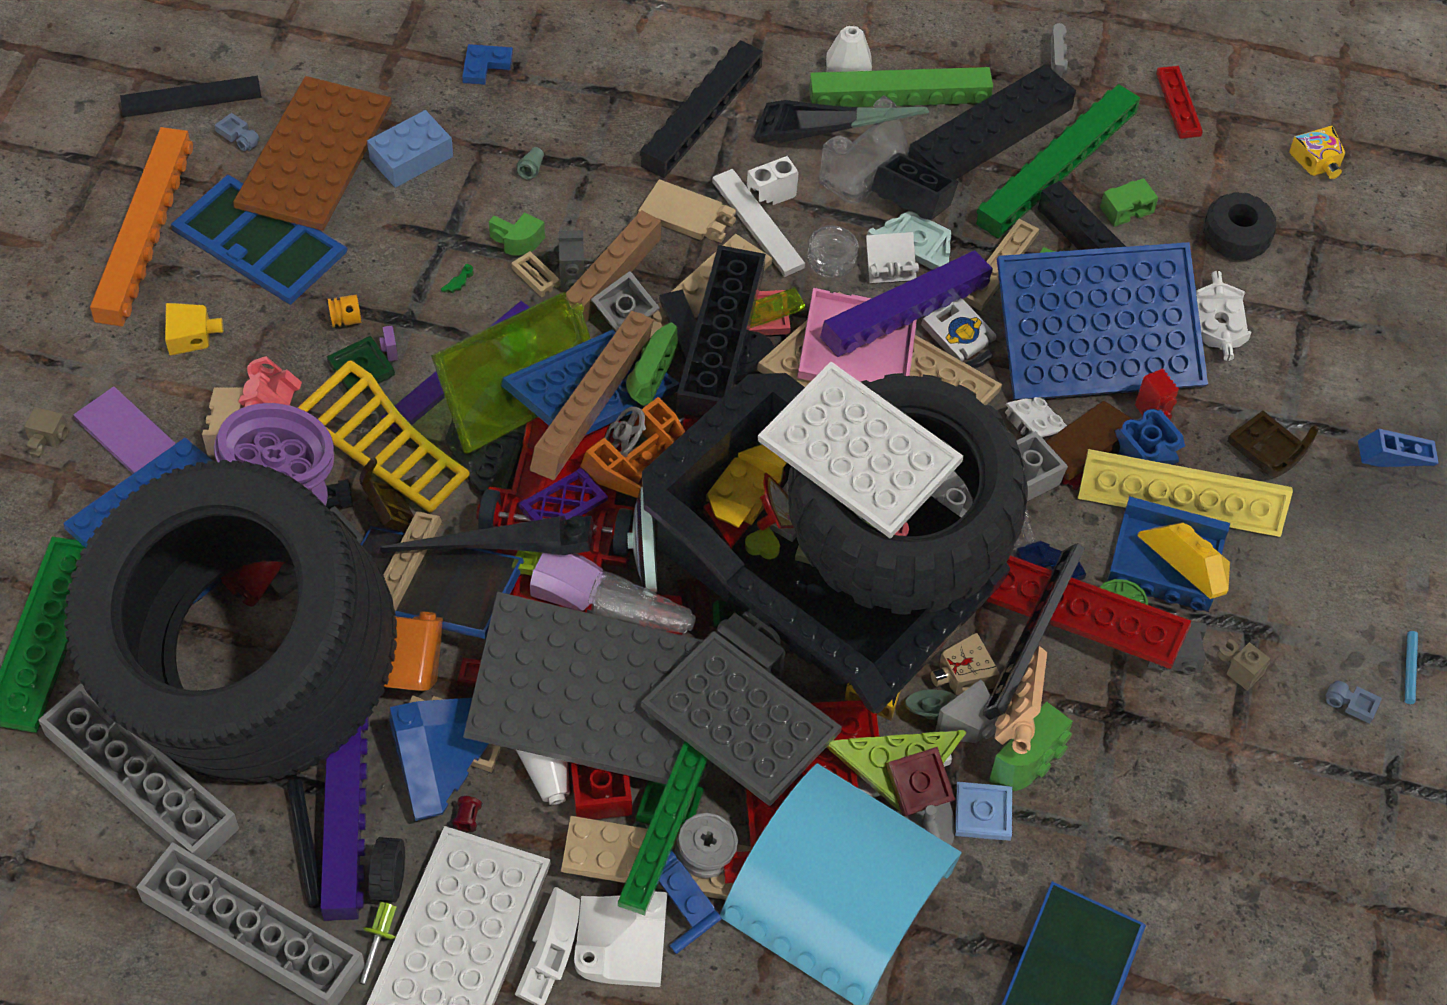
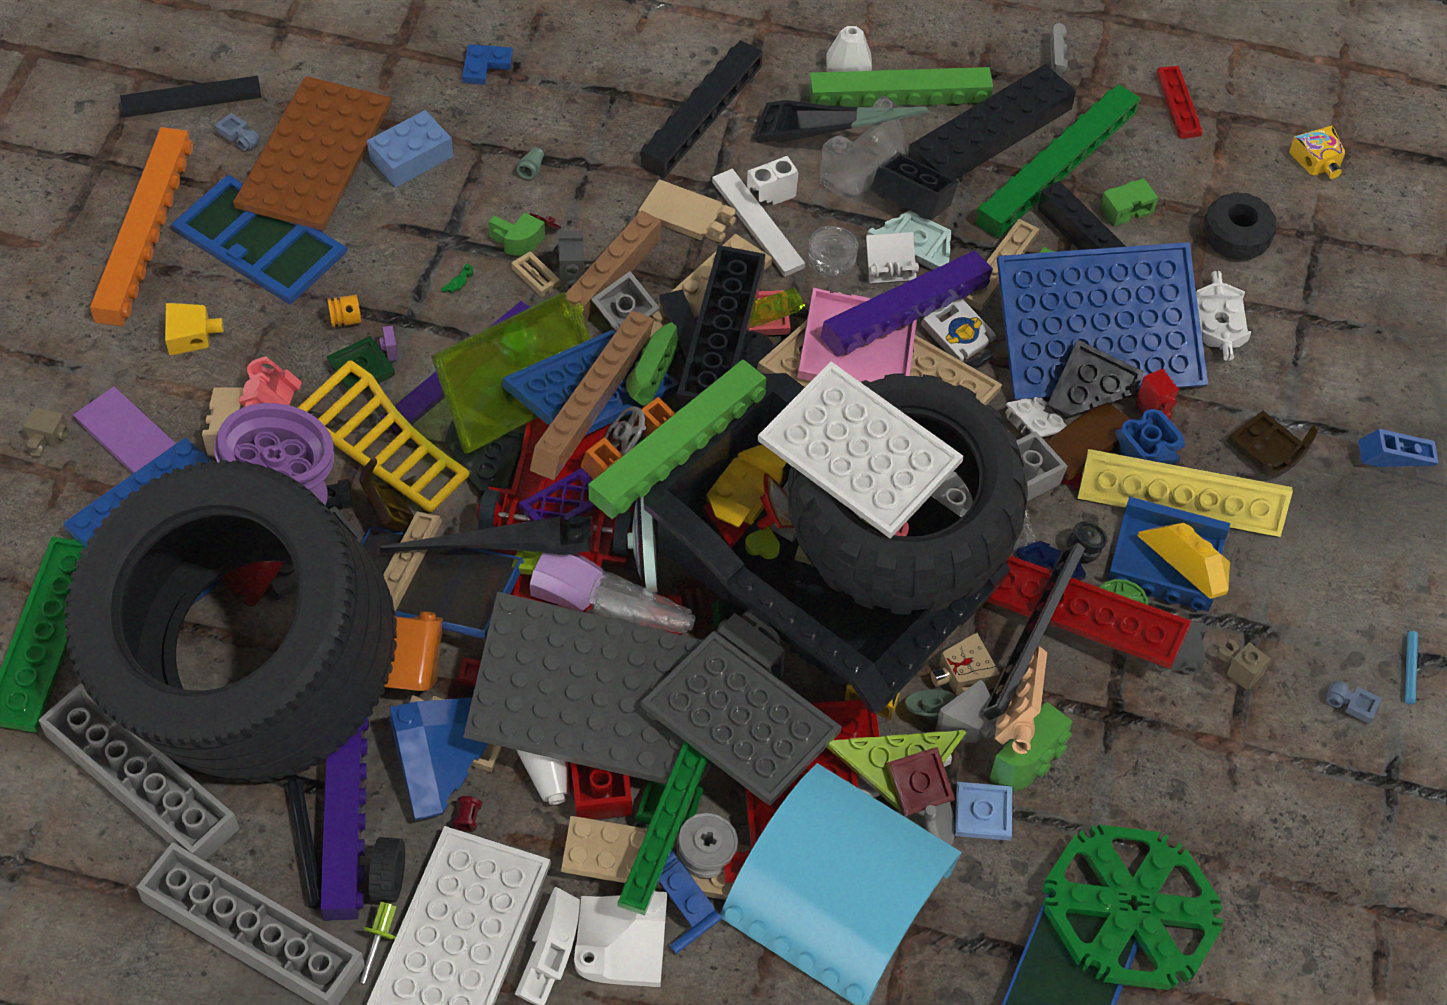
none -> dark red piece [529,213,562,230]
none -> bright green brick [588,359,766,519]
none -> green plate [1042,824,1224,990]
none -> black plate [1046,340,1144,417]
none -> black wheel [1066,521,1108,561]

